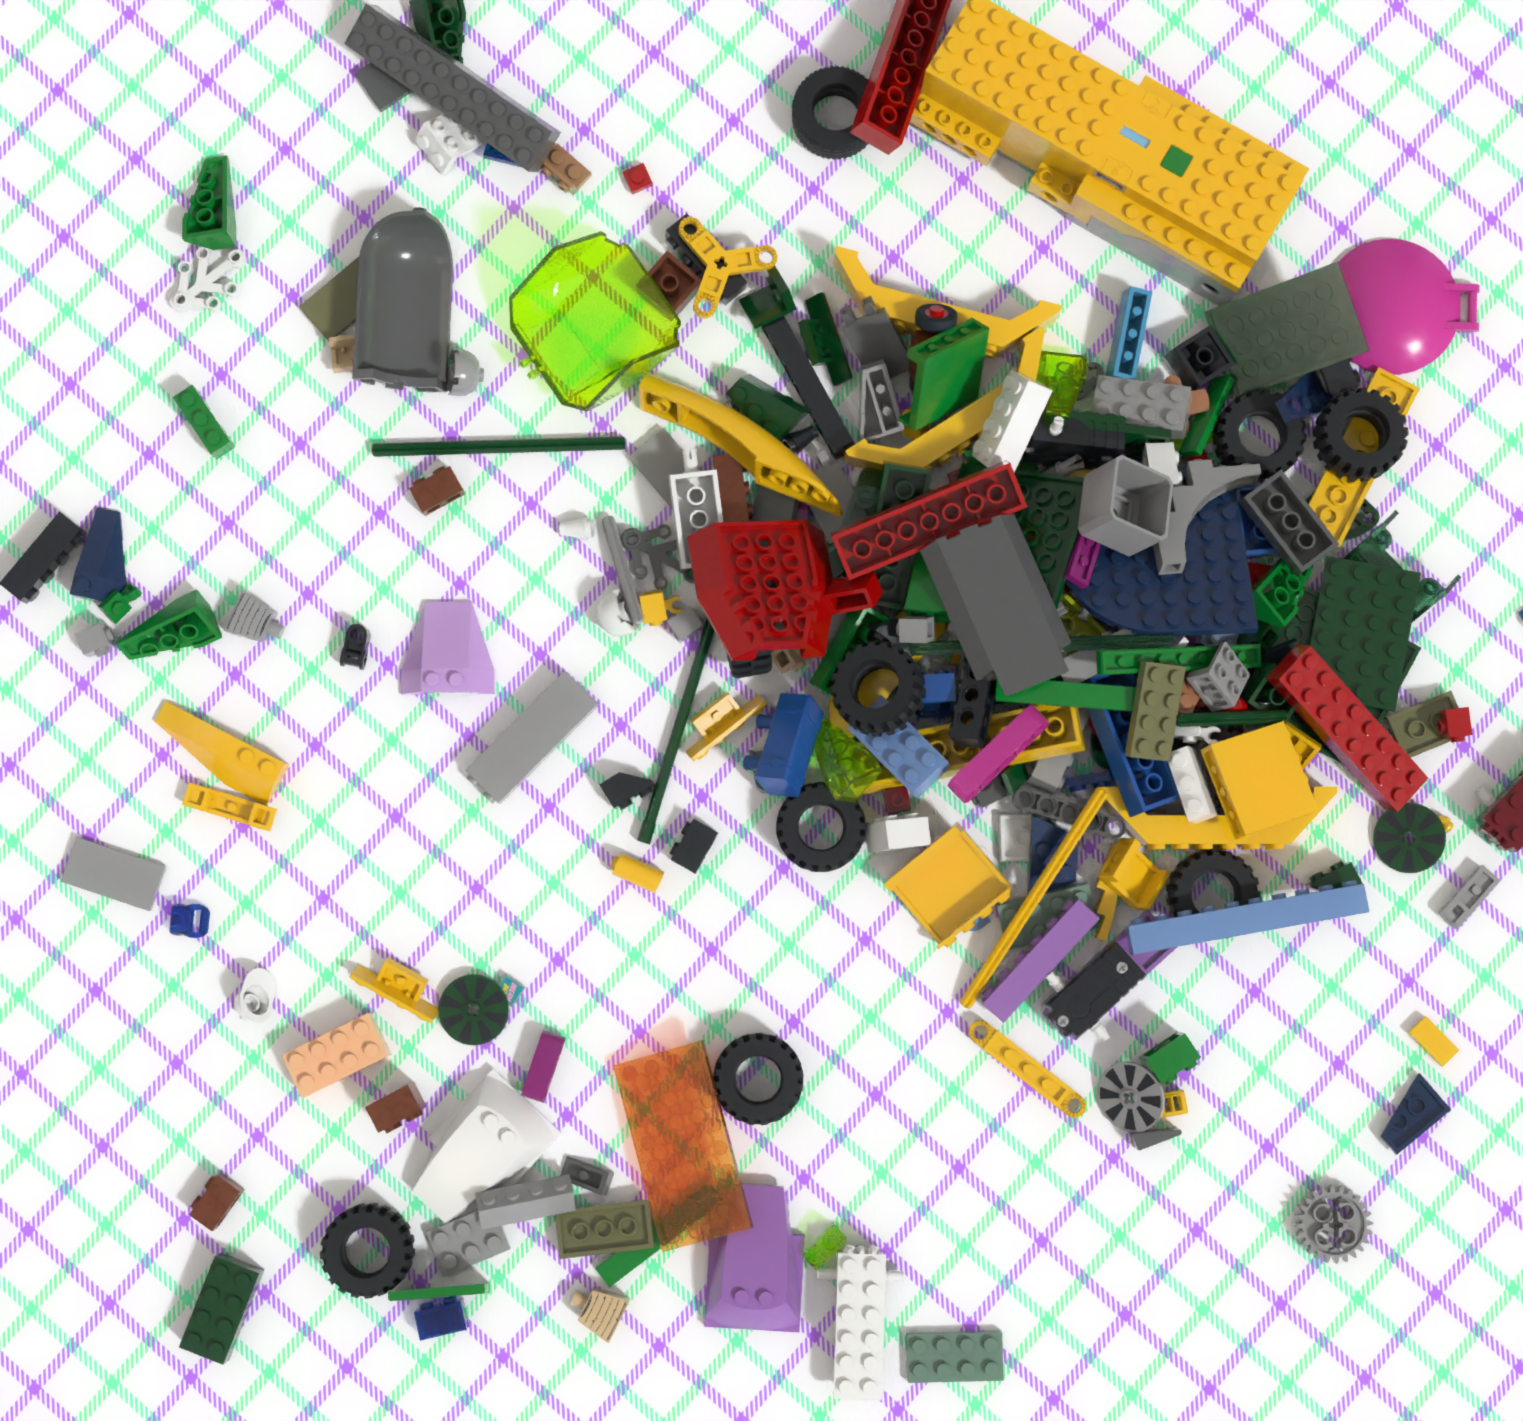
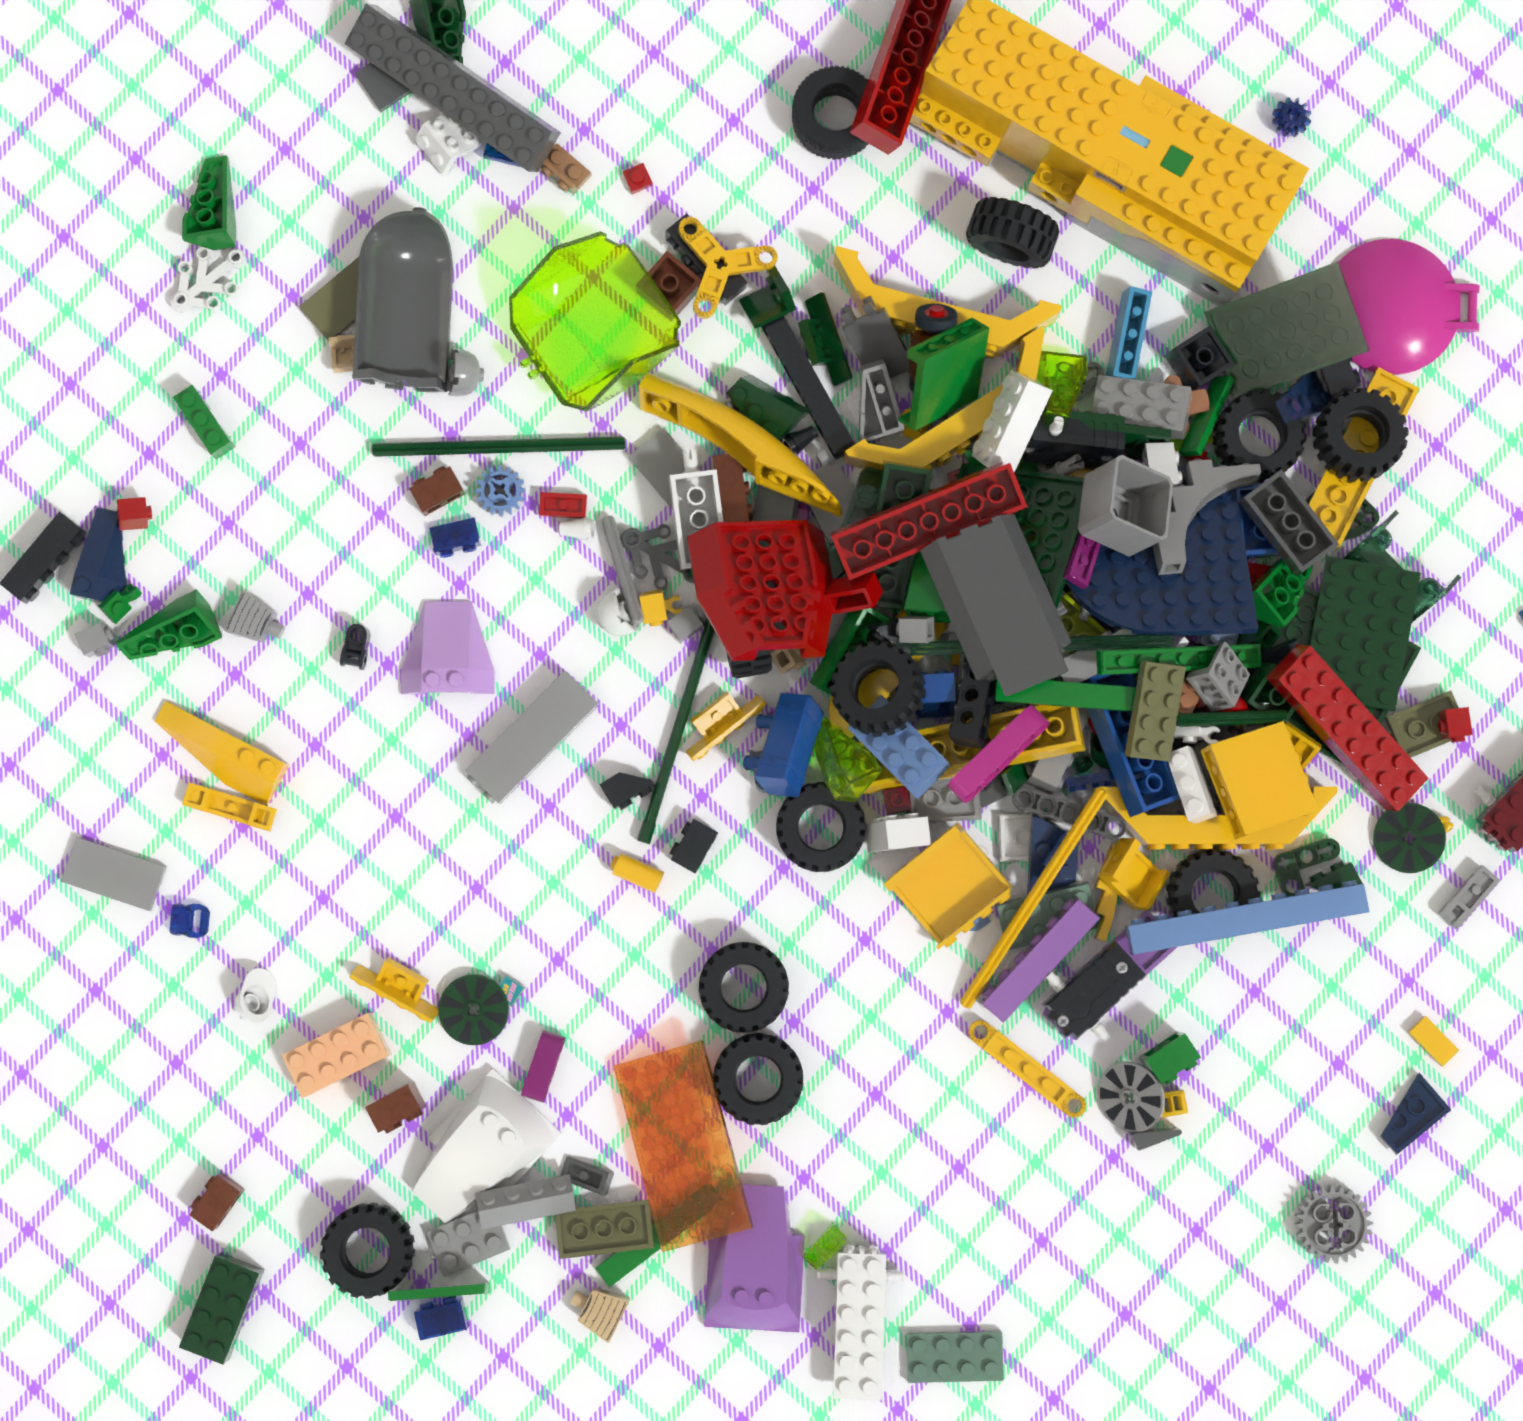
none -> red brick [117,497,152,531]
none -> clear blue bracket [429,517,482,558]
none -> medium blue gear [475,465,526,517]
none -> red plate [539,492,587,519]
none -> black tyre [698,942,789,1033]
none -> light grey tile [909,777,982,822]
none -> black tyre [966,197,1060,269]
none -> clear green hinge [1072,753,1093,773]
none -> clear blue gear [1272,97,1311,137]
none -> dark green beam [1273,838,1340,897]

